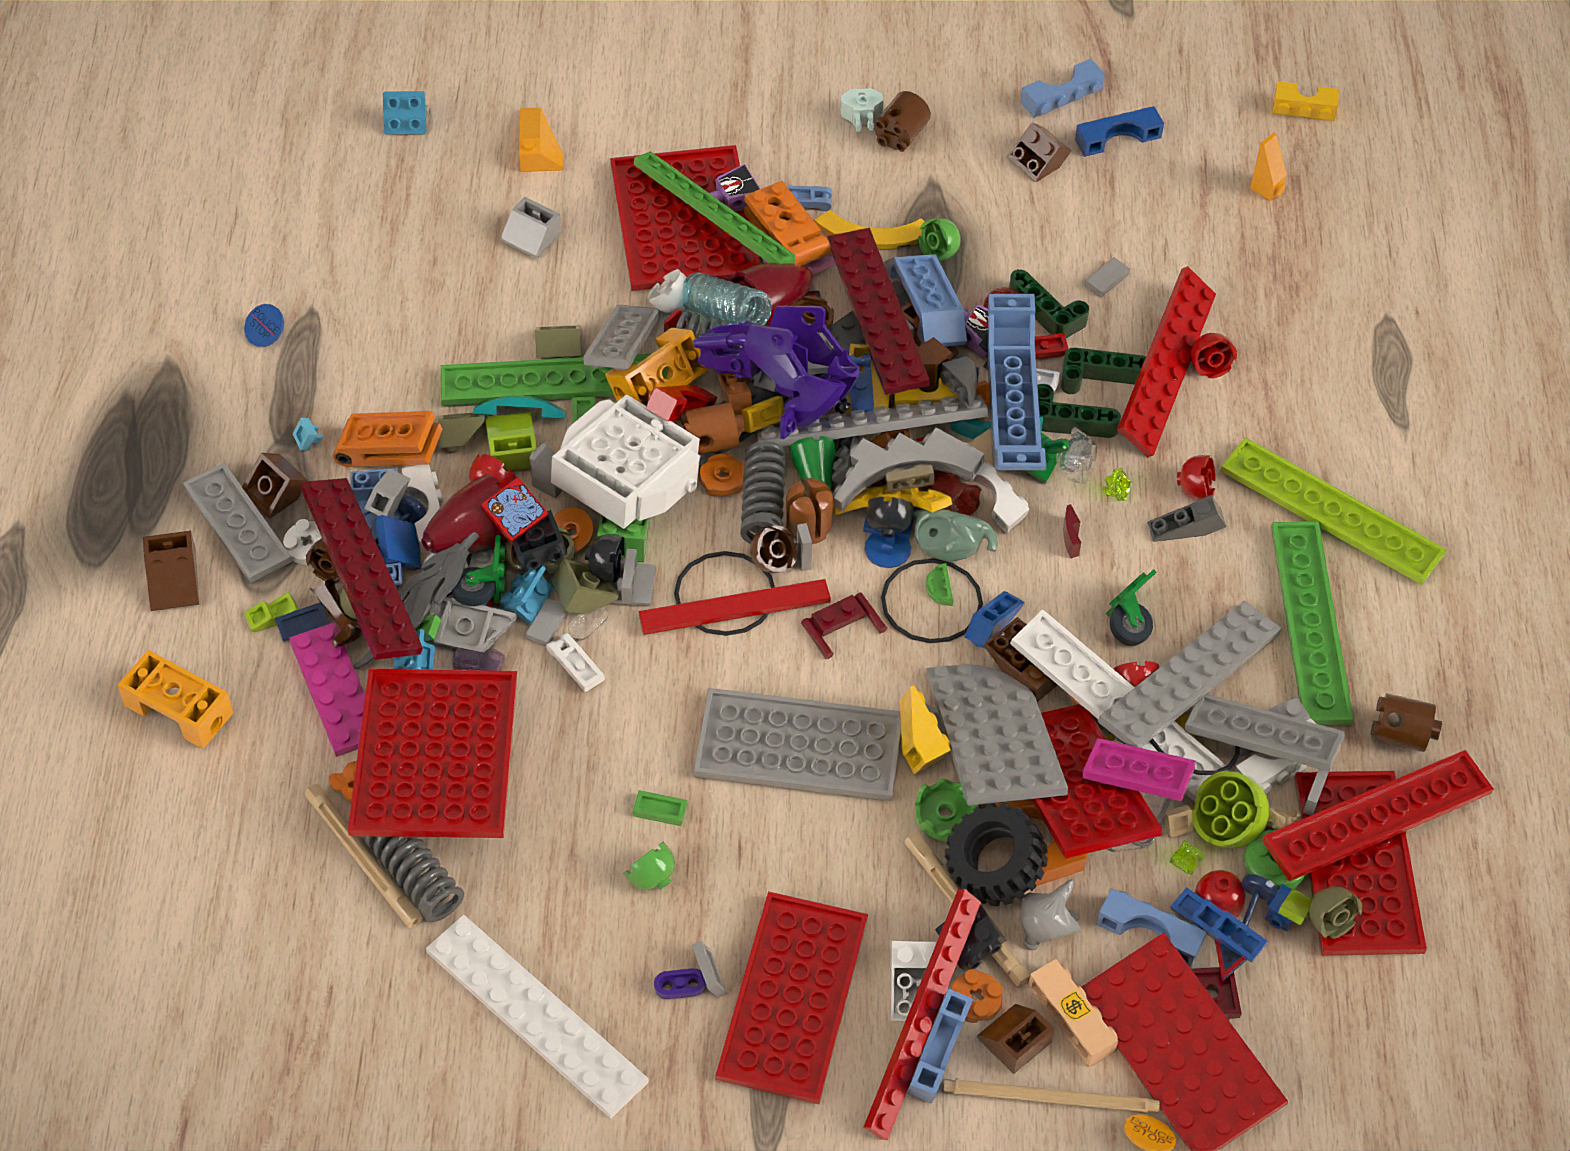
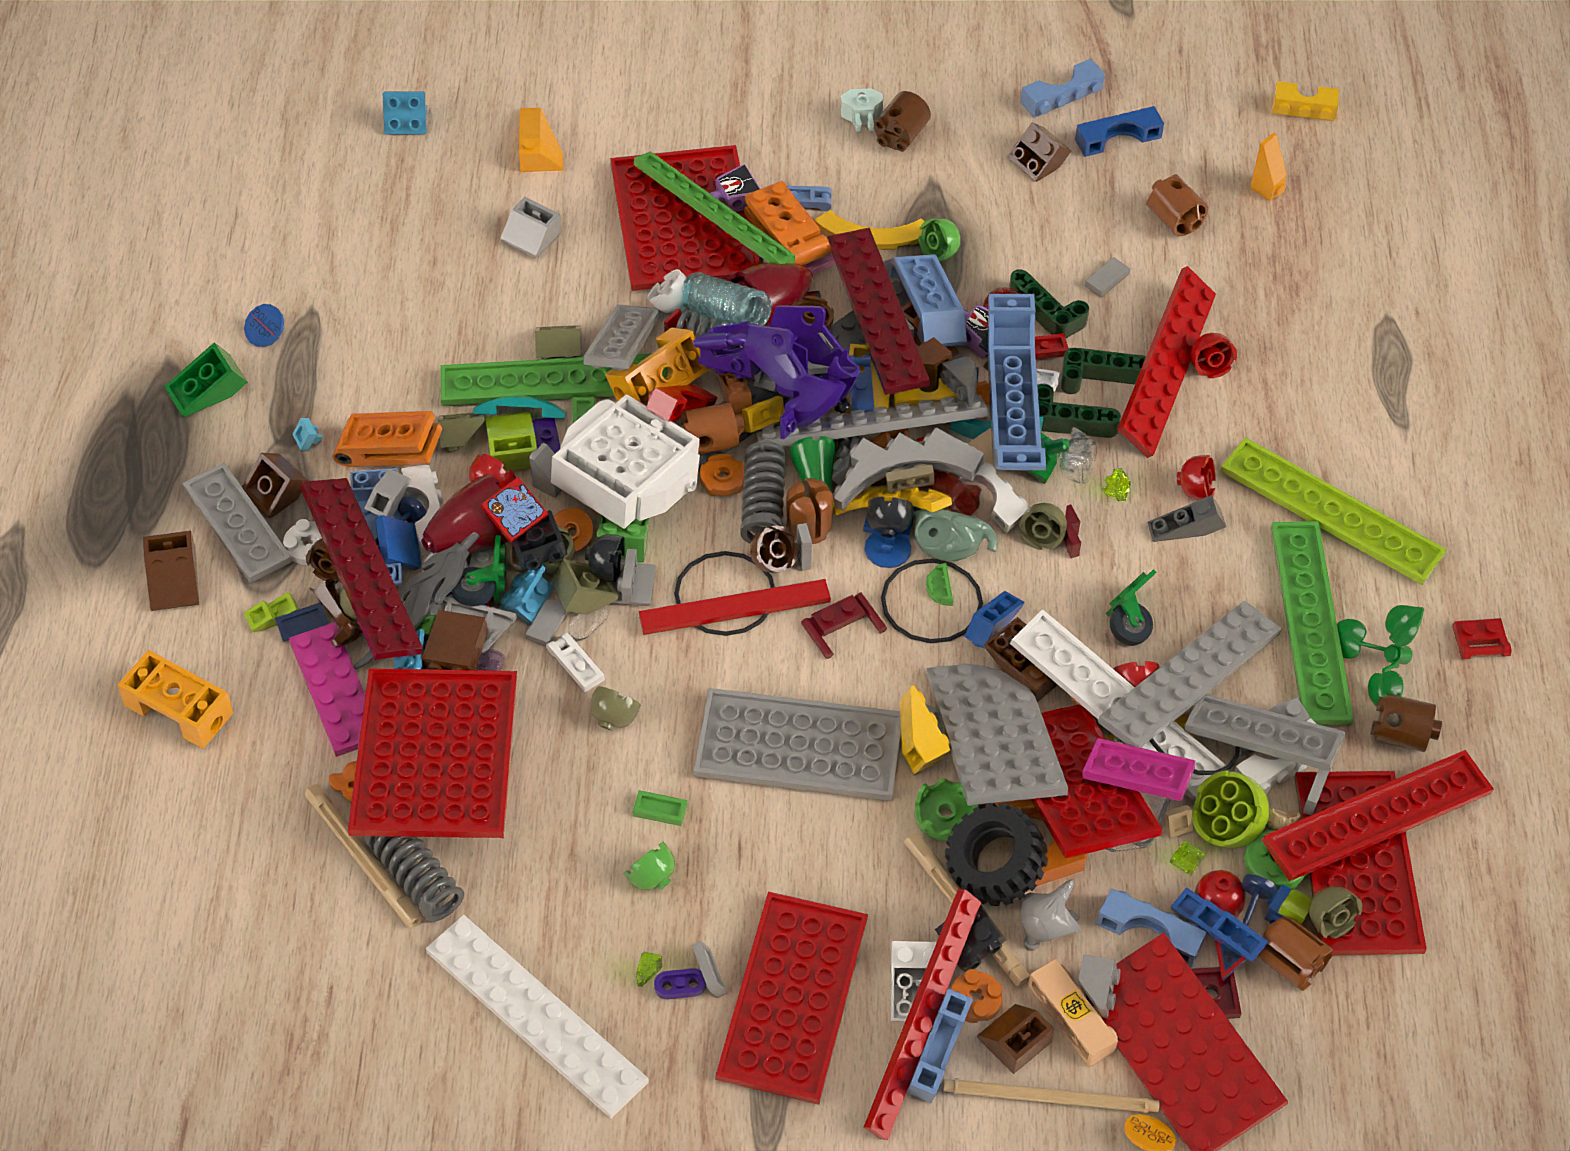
none -> green slope [164,342,248,417]
none -> reddish brown brick [422,610,489,670]
none -> dark purple plate [532,417,561,454]
none -> olive cylinder [590,686,641,731]
none -> clear neon green slope [636,951,663,987]
none -> olive cylinder [1019,502,1067,550]
none -> light grey slope [1078,955,1120,1018]
none -> dark orange cylinder [1146,174,1208,237]
none -> dark orange cylinder [1258,916,1333,991]
none -> green plant [1337,605,1424,715]
none -> red plate [1452,618,1512,659]

